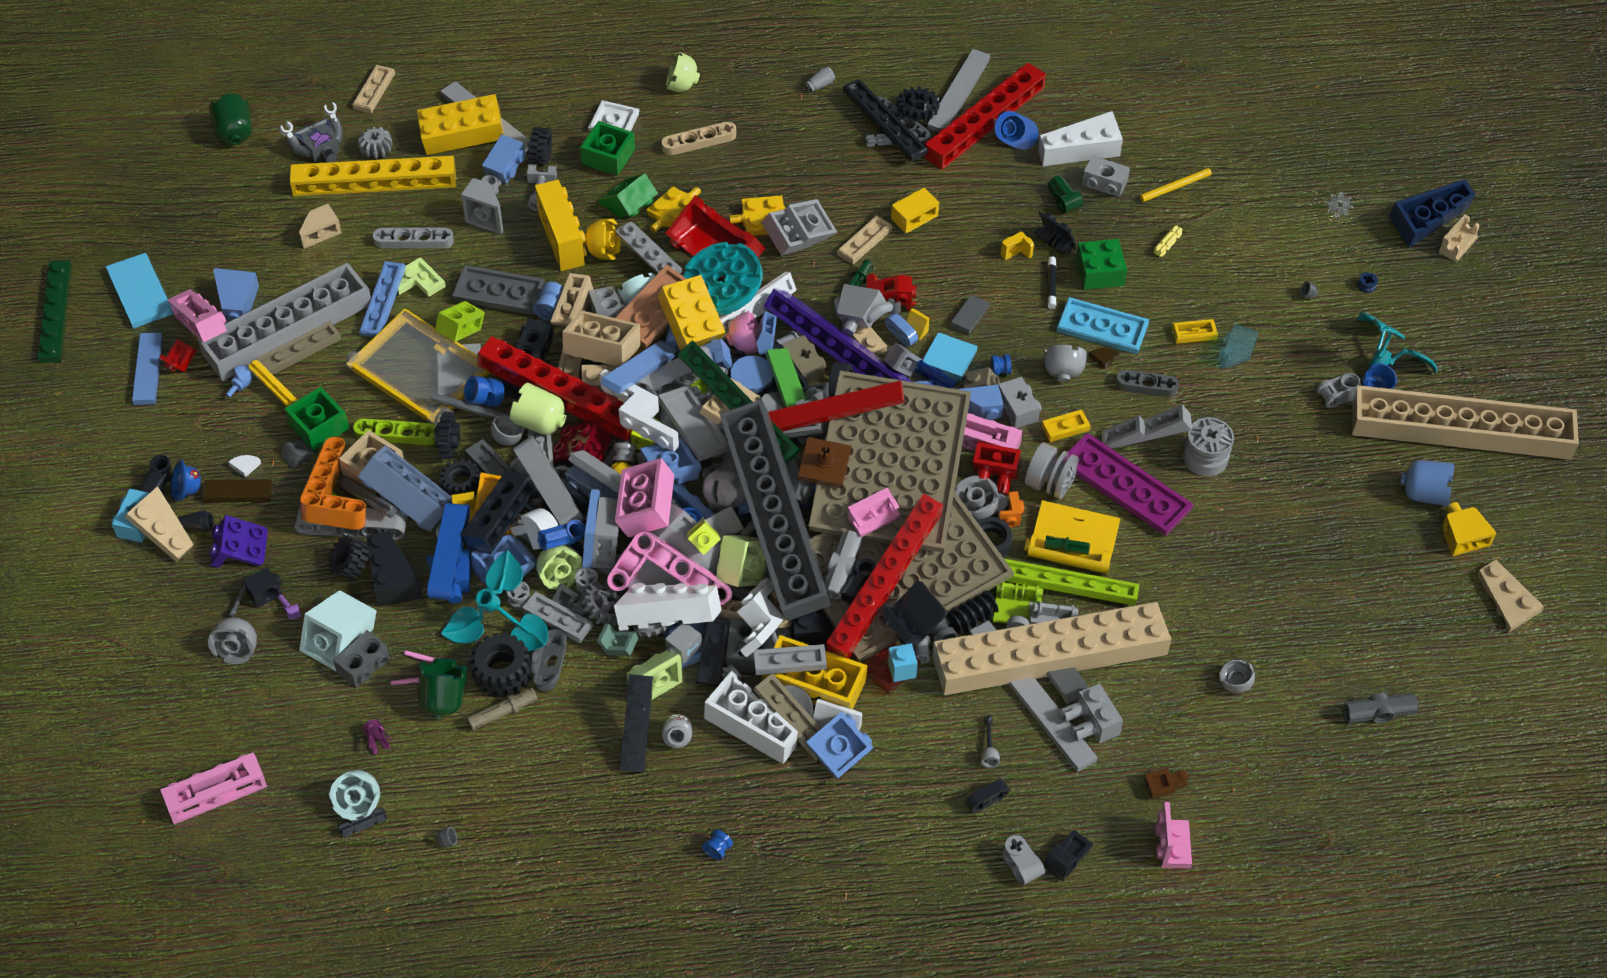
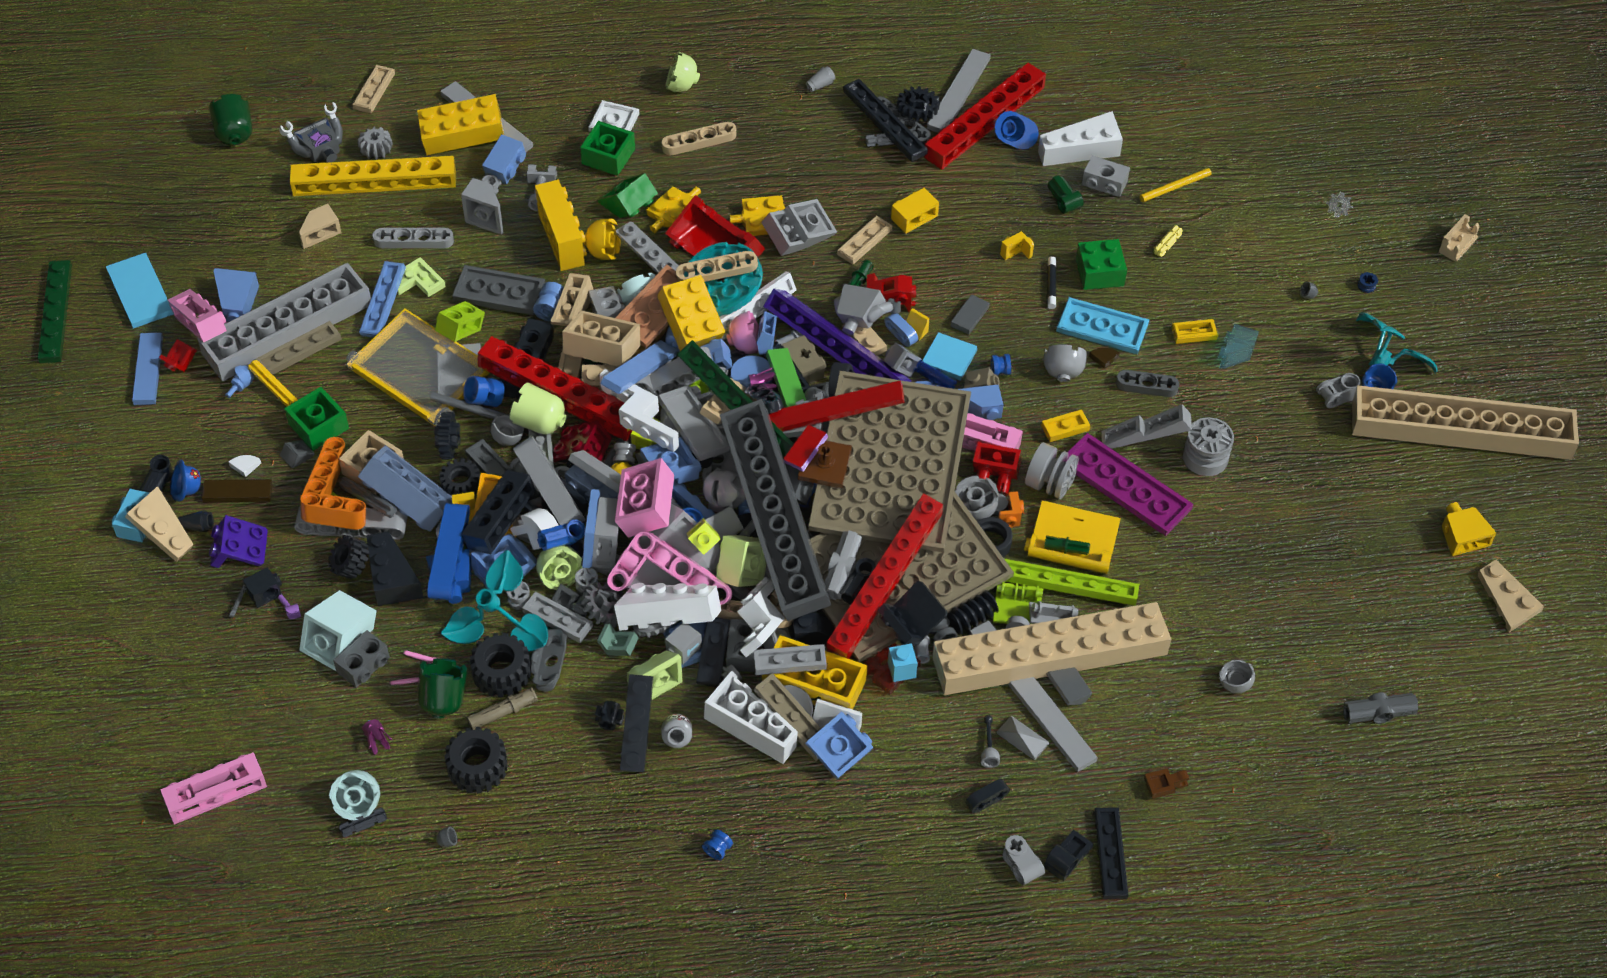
light grey cylinder [208,617,257,664] -> none
lime beam [353,419,435,445] -> none
black tyre [529,127,552,165] -> none
bright pink hinge [848,487,900,538] -> none
light grey brick [998,377,1041,429] -> none
black hinge [1035,210,1077,255] -> none
light grey brick [1059,684,1123,743] -> none
bright pink bracket [1155,802,1192,869] -> none
dark blue wedge [1389,179,1476,248] -> none
medium blue cylinder [1401,460,1454,506] -> none
none -> black tyre [445,727,508,794]
none -> black gear [595,701,625,730]
none -> tan beam [676,251,758,282]
none -> flat silver piece [743,368,777,390]
none -> black beam [744,384,783,413]
none -> red tile [783,424,828,472]
none -> light grey slope [997,716,1049,760]
none -> black tile [1094,807,1129,900]

